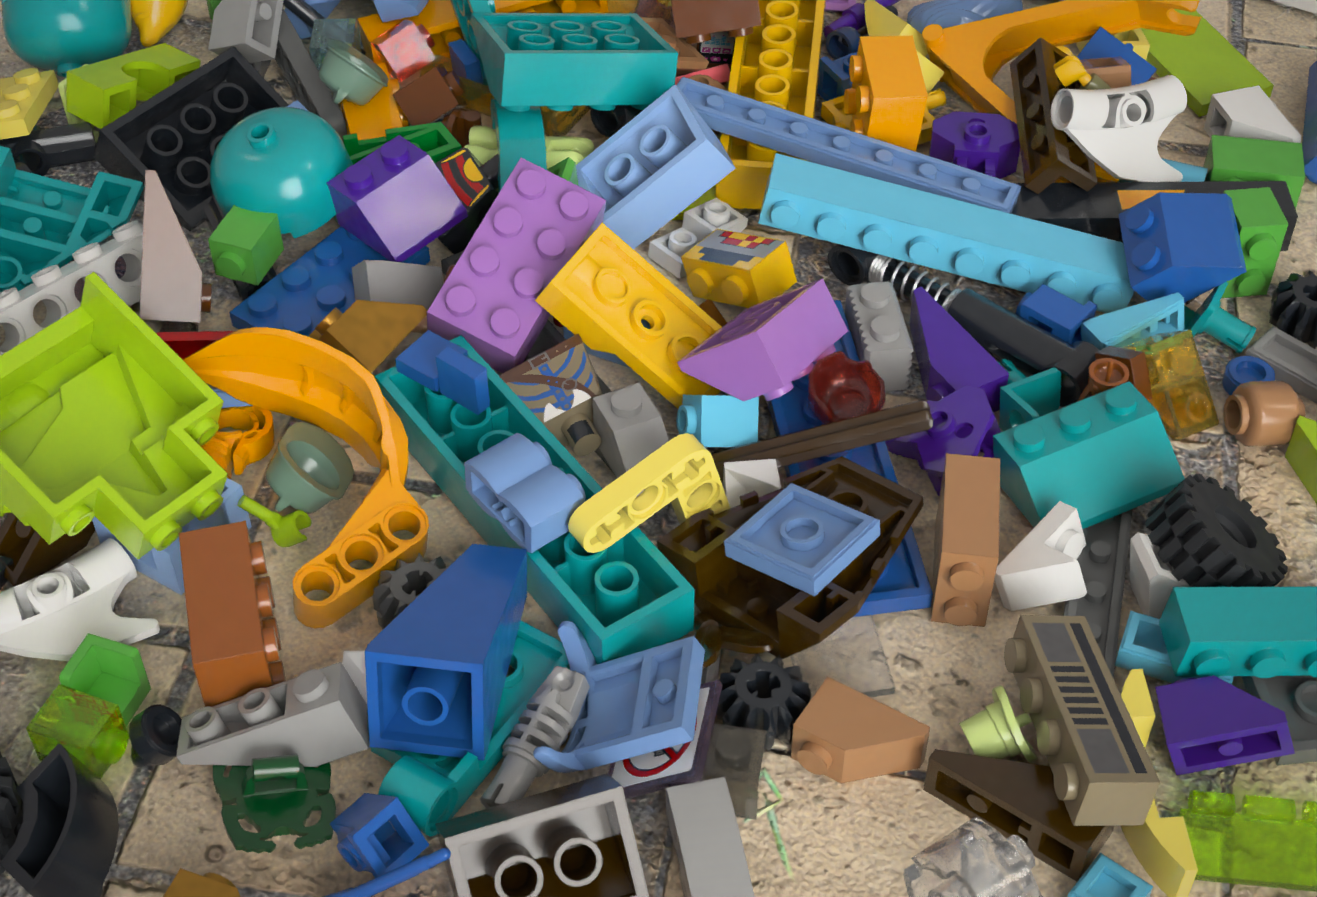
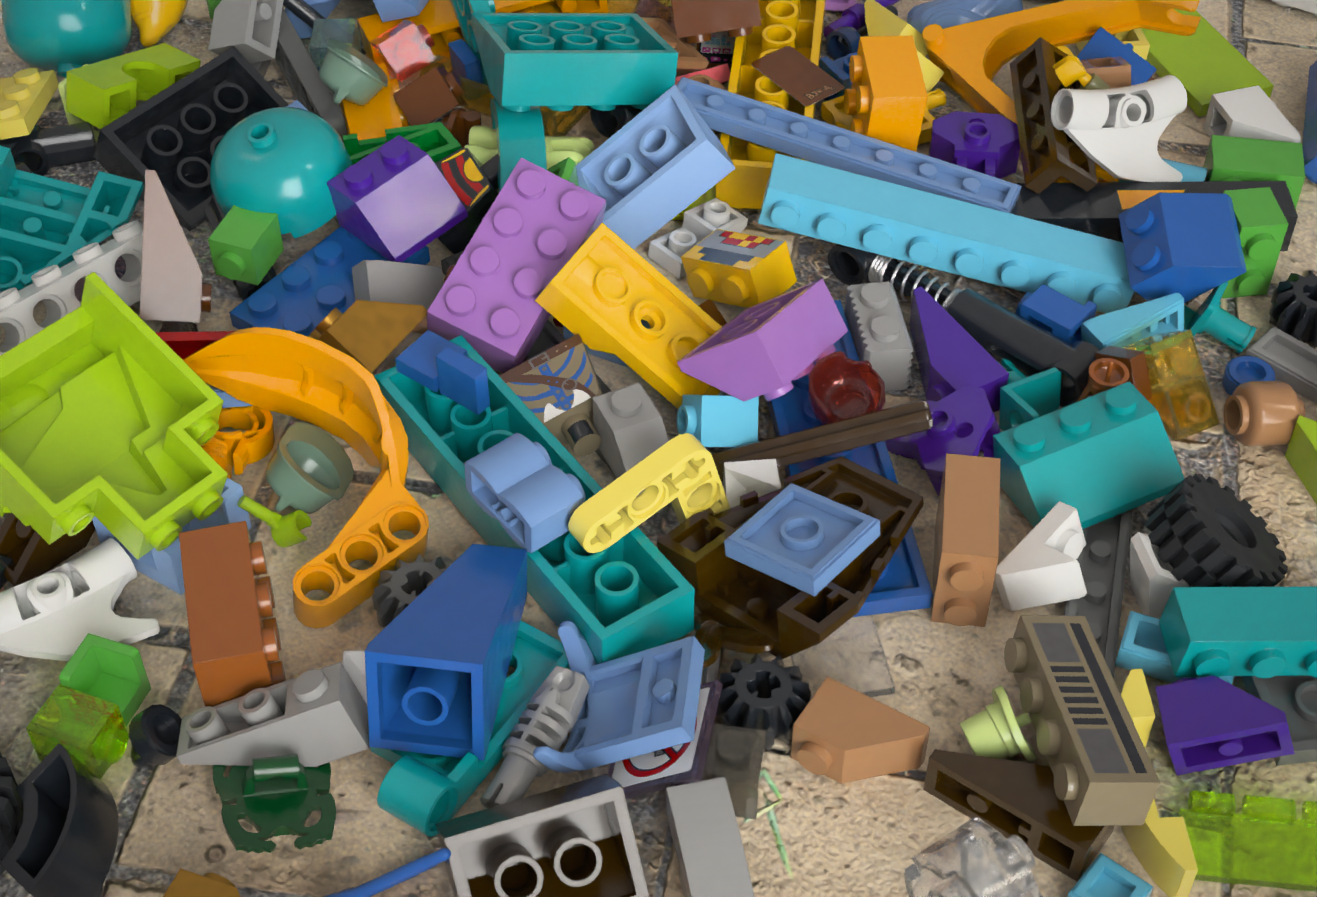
blue brick [330,793,429,878] -> none
none -> reddish brown sticker [751,46,845,106]

